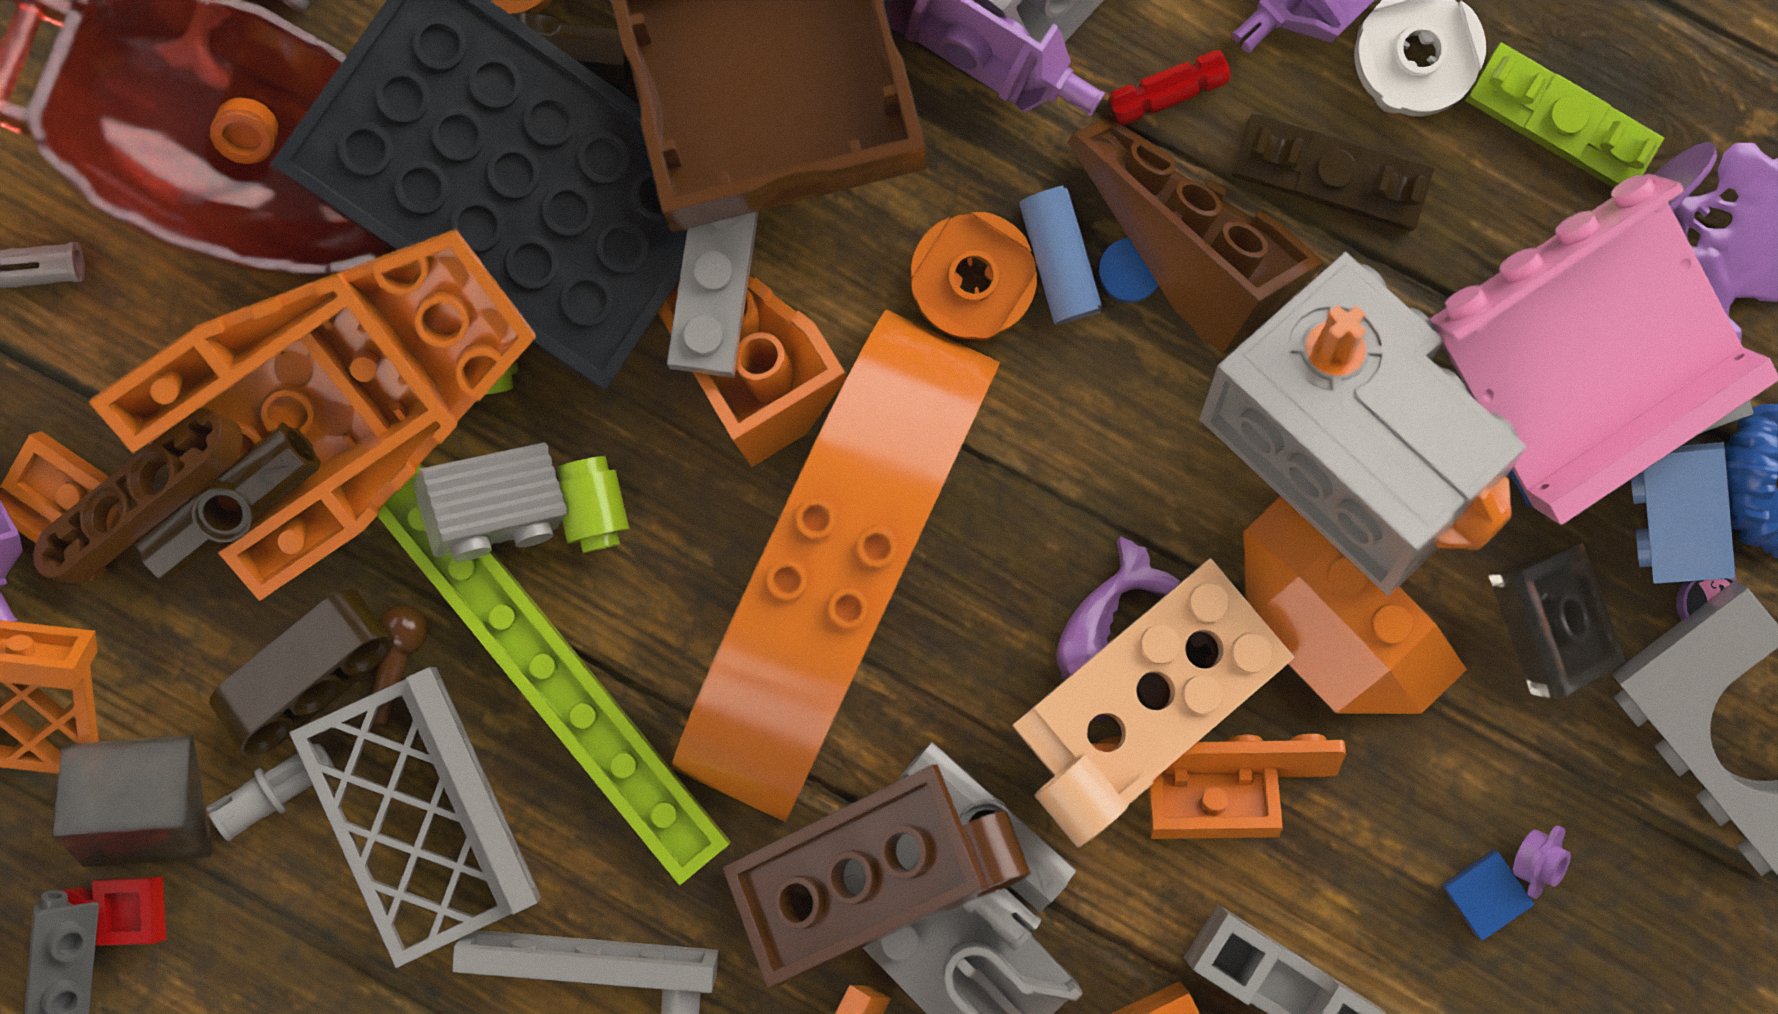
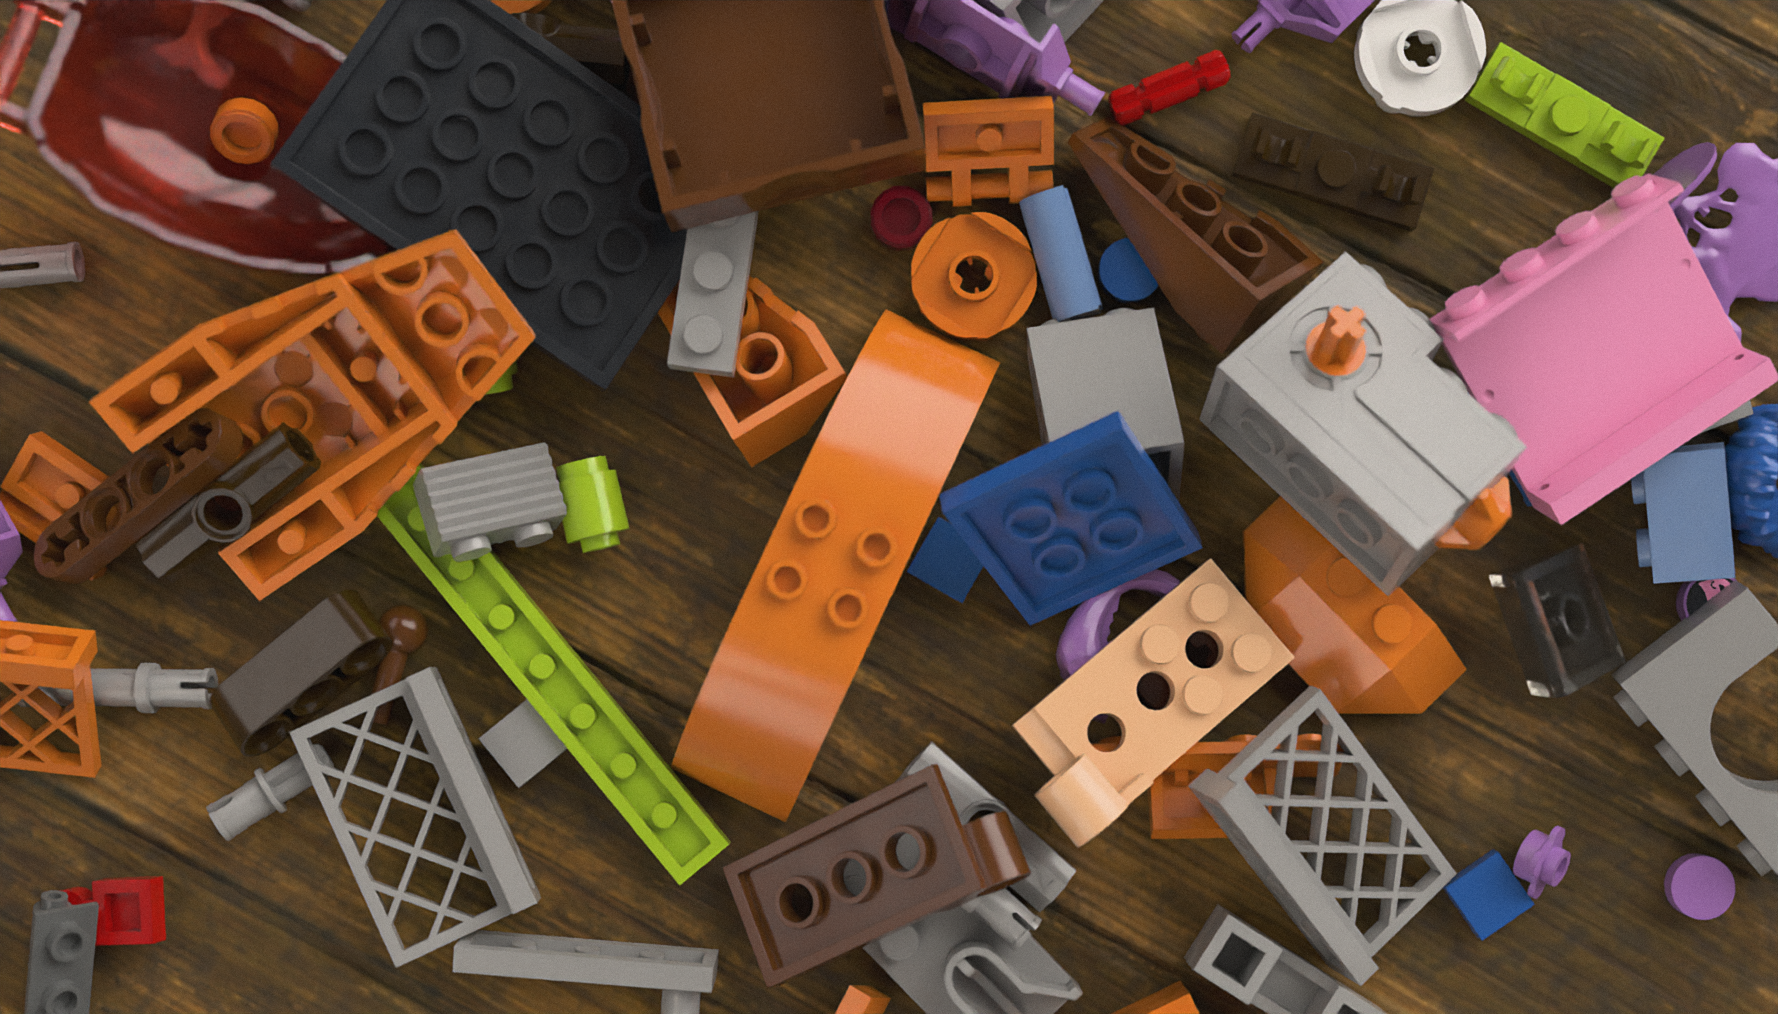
clear smoke slope [53,735,213,867] -> none
none -> light grey pin [18,663,218,713]
none -> light grey tile [479,699,567,788]
none -> dark red tile [870,186,933,251]
none -> blue tile [907,517,983,603]
none -> orange plate [923,96,1054,207]
none -> blue plate [939,410,1203,626]
none -> light grey slope [1027,308,1184,501]
none -> light grey fence [1189,685,1457,986]
none -> medium lavender tile [1664,853,1735,920]

